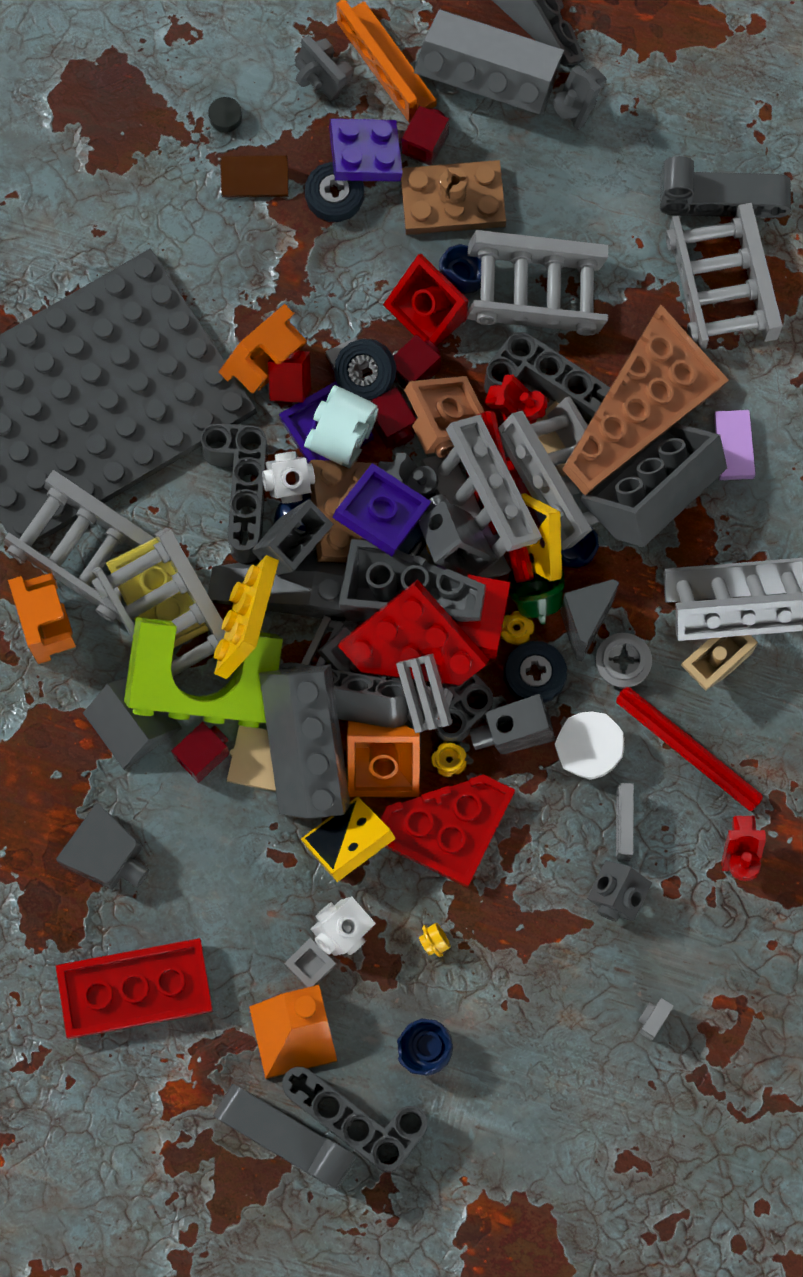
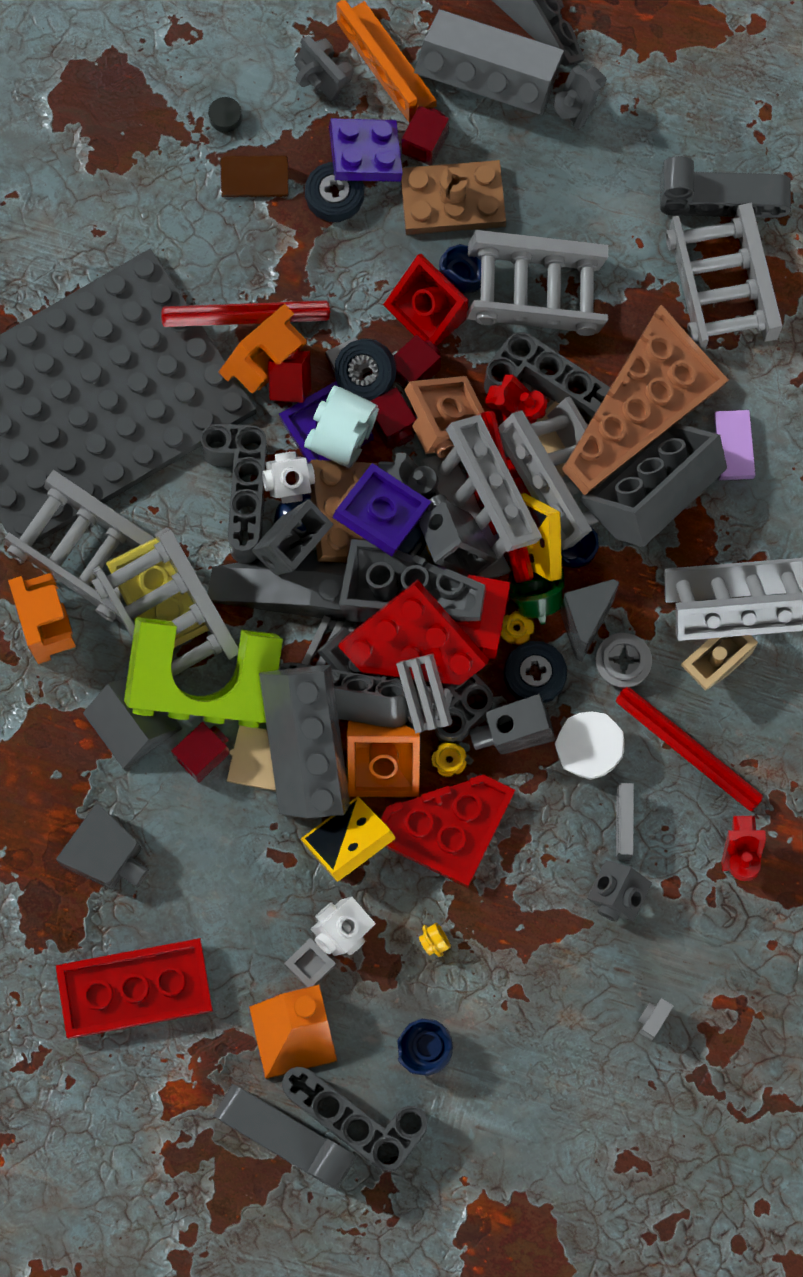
yellow plate [214,555,279,679] -> none
none -> red axle [161,301,330,327]

